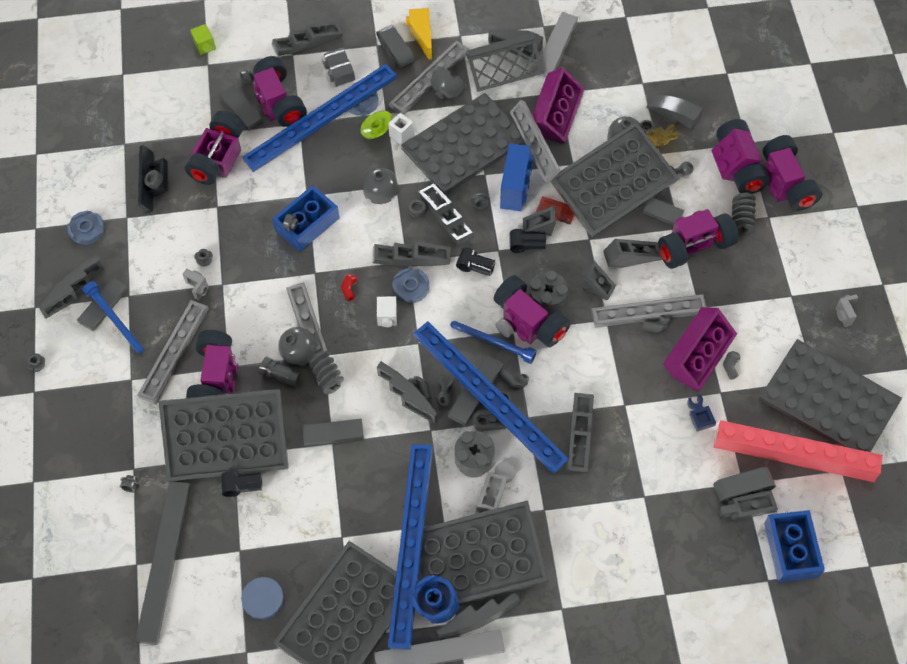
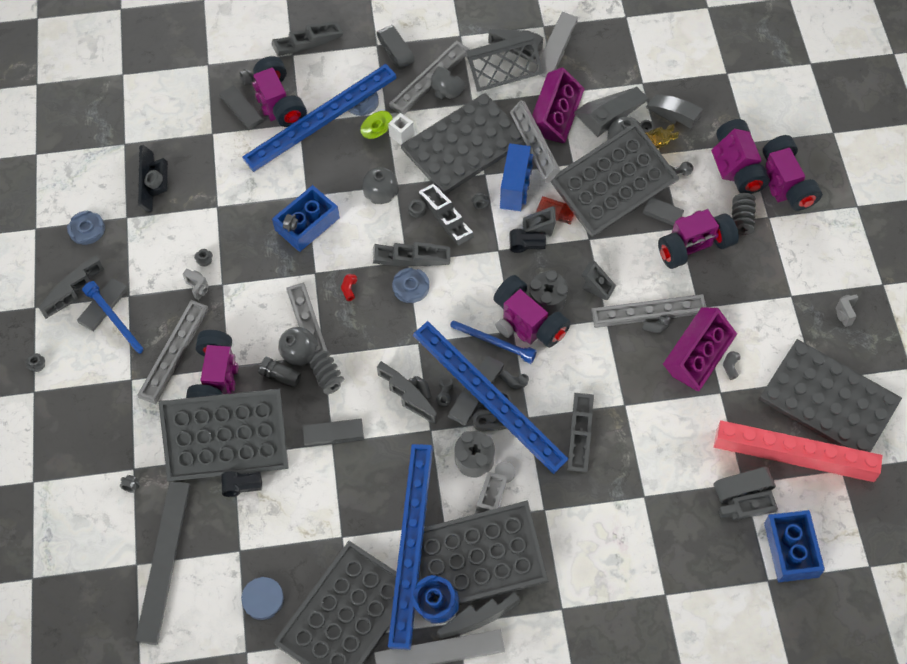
brick [185,110,244,185] -> none
lime brick [190,24,216,55] -> none
dark grey brick [322,48,355,86] -> none
white brick [377,296,397,327] -> none
yellow slope [406,8,432,59] -> none
black piece [456,247,496,276] -> none
dark grey slope [603,239,662,268] -> none
dark blue plate [687,395,716,431] -> none
none -> dark grey wedge [574,87,649,137]

